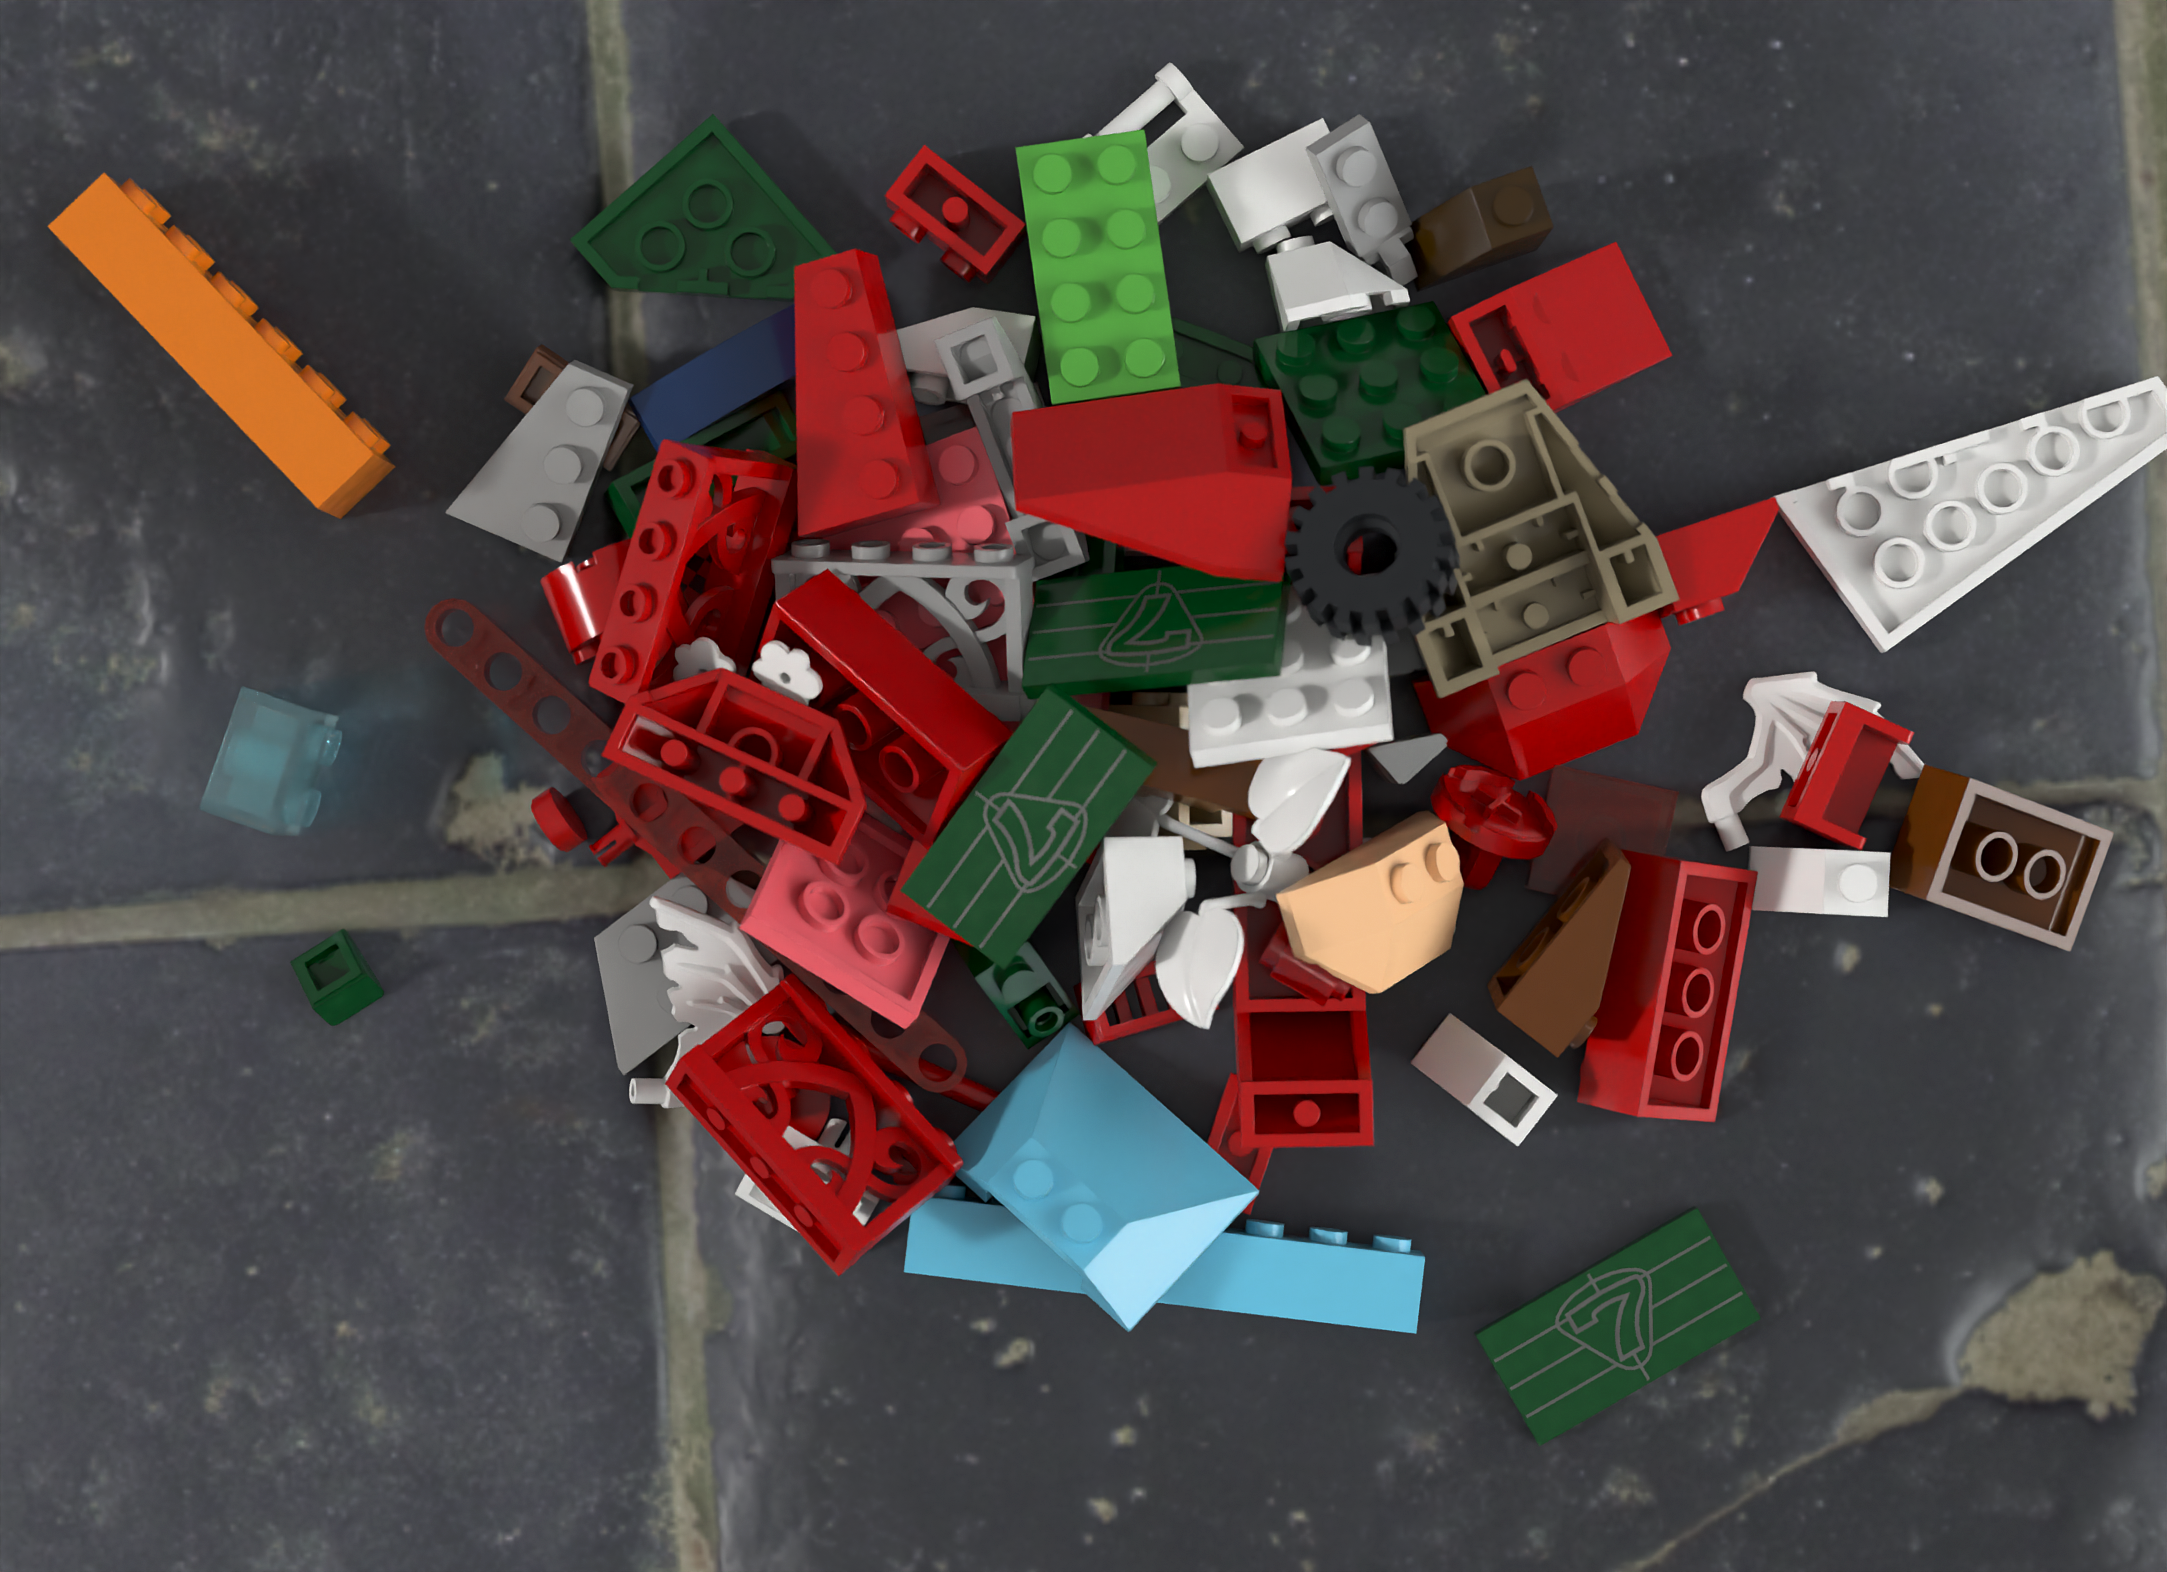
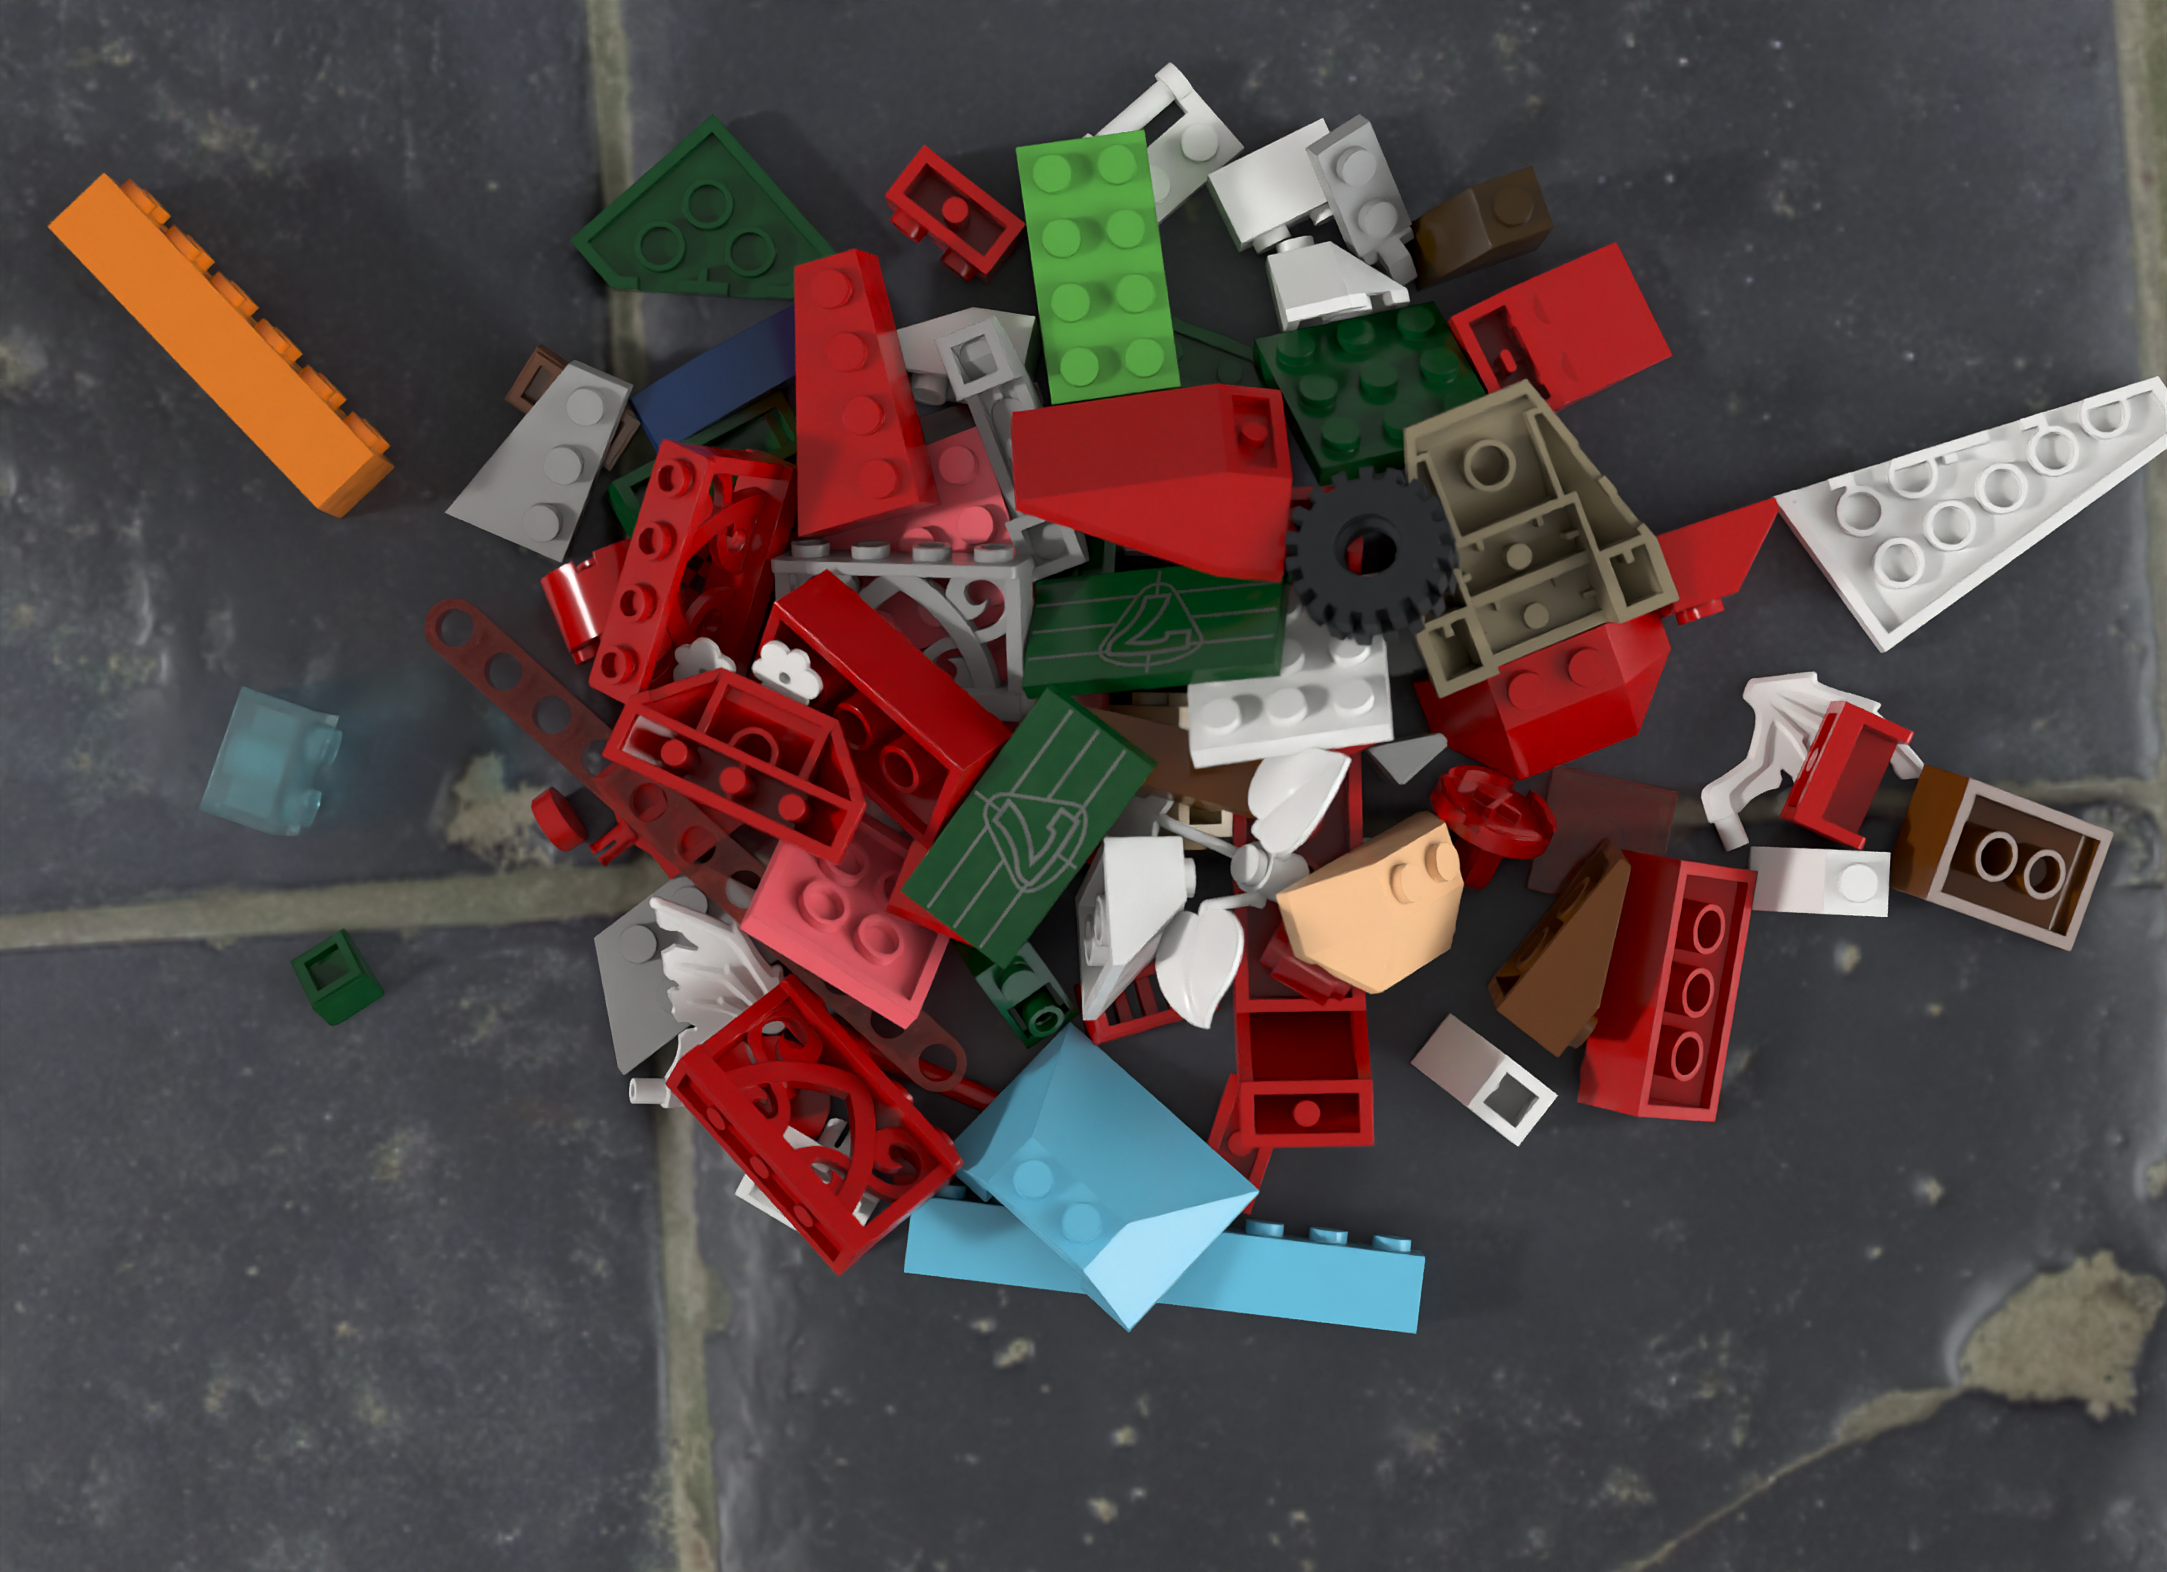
dark green tile [1474,1206,1761,1446] -> none

